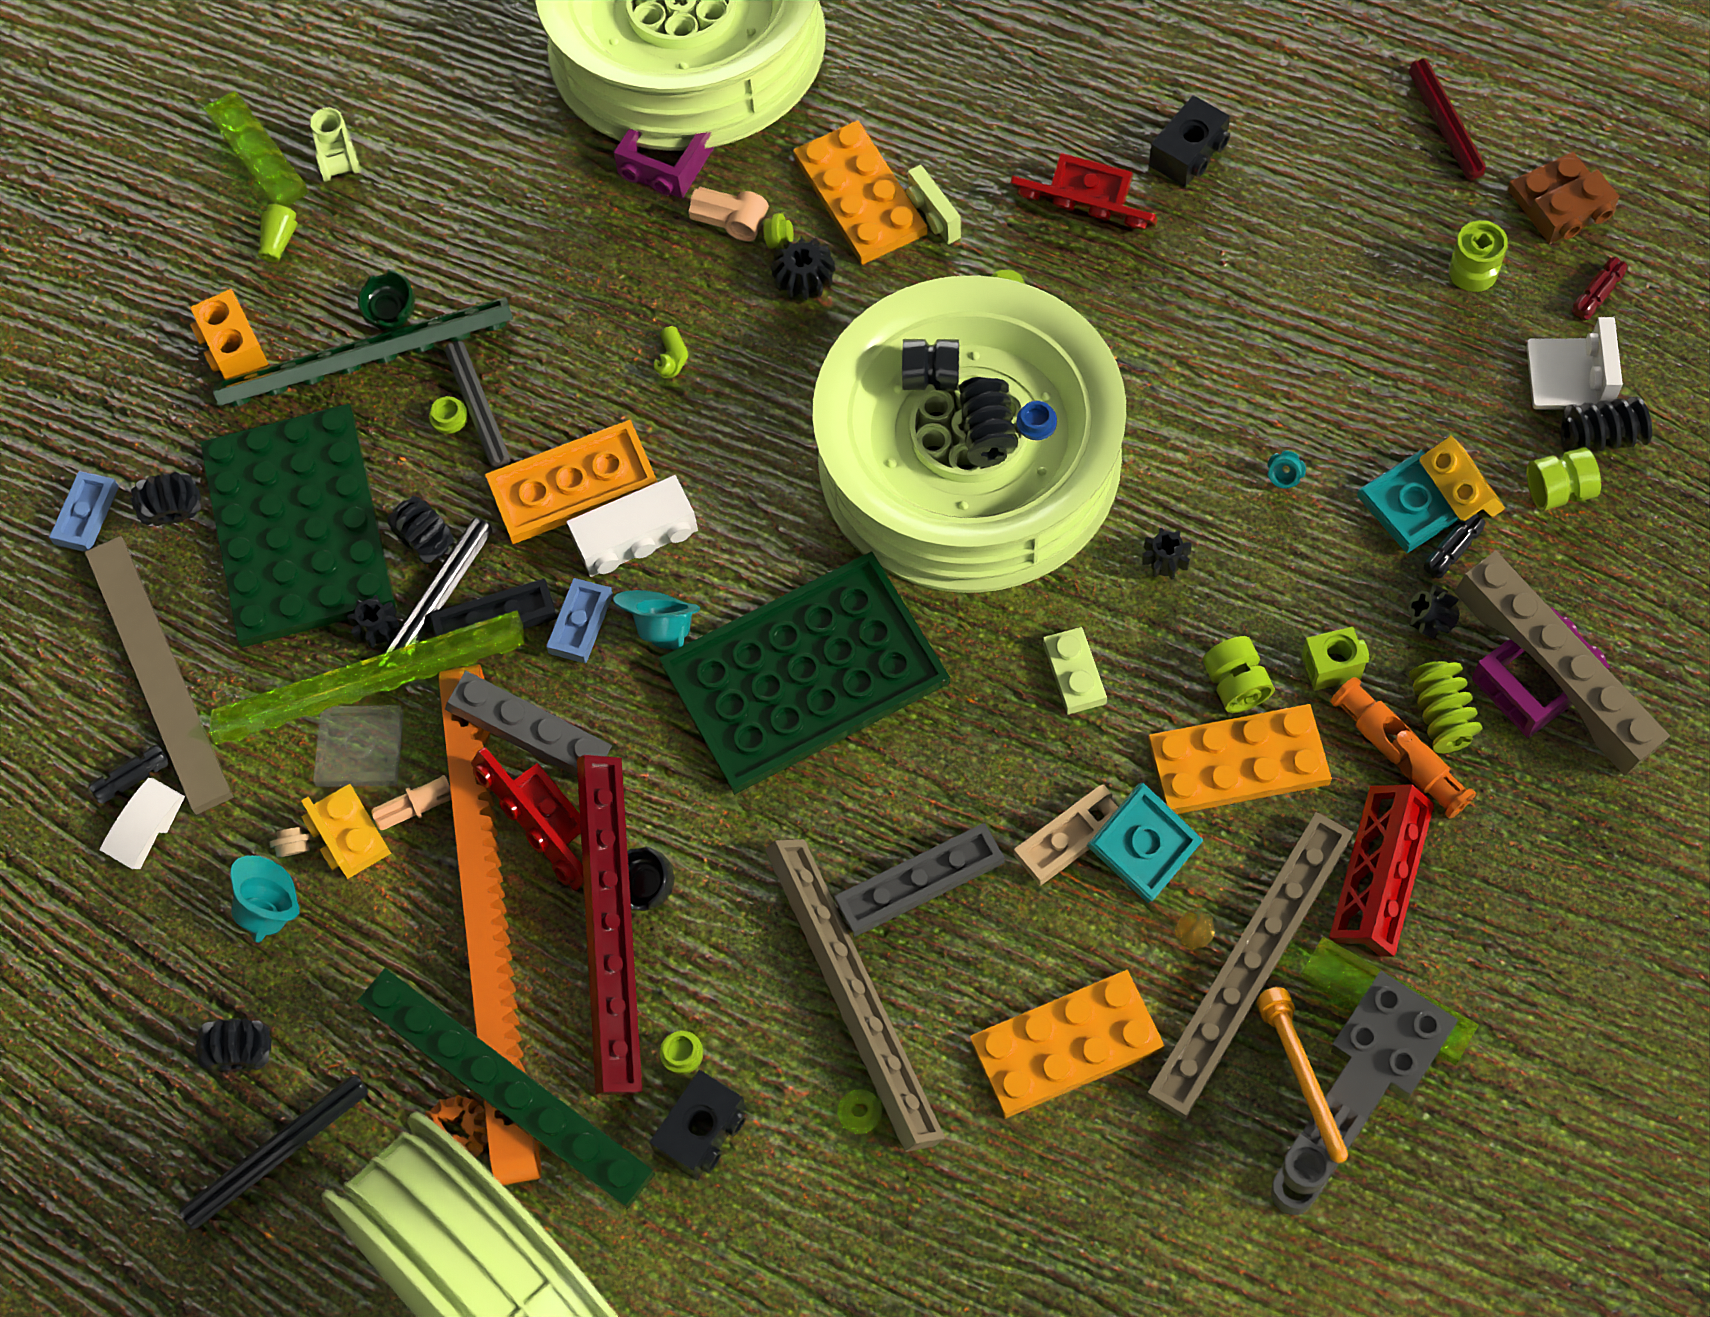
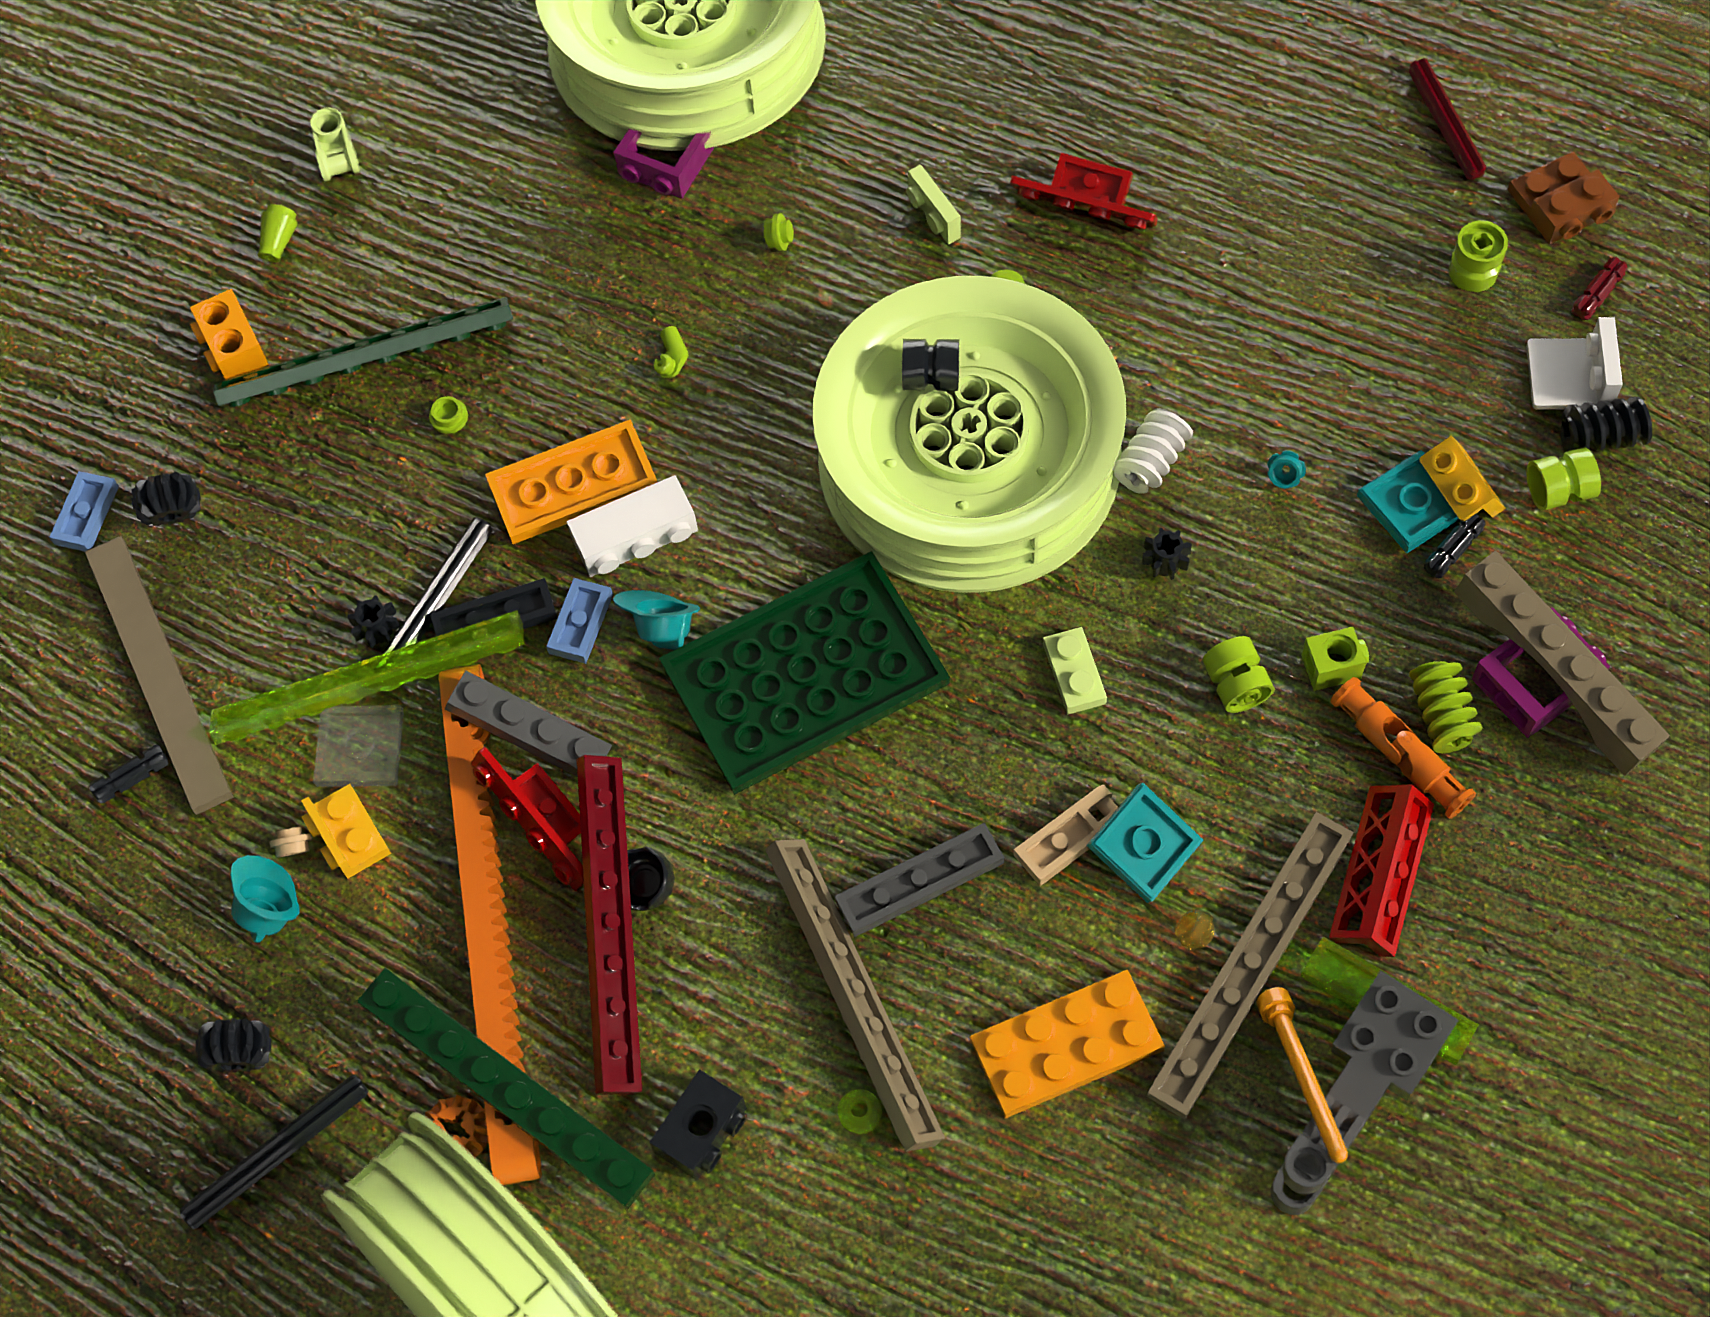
white slope [100,778,185,869] -> none
dark green plate [200,403,397,648] -> none
clear neon green plate [204,90,309,207] -> none
dark green hair [357,269,415,330] -> none
light nougat axle [372,775,452,830] -> none
black gear [387,496,454,564] -> none
dark grey axle [444,340,511,470] -> none
lime plate [660,1031,703,1075] -> none
light nougat piece [689,187,769,242] -> none
black gear [771,235,835,301] -> none
light orange plate [793,120,928,265] -> none
black piece [958,377,1017,467] -> none
blue plate [1017,401,1057,440] -> none
light orange plate [1148,704,1332,814] -> none
black brick [1149,95,1231,187] -> none
black gear [1408,585,1460,639] -> none
none -> white piece [1113,408,1193,494]

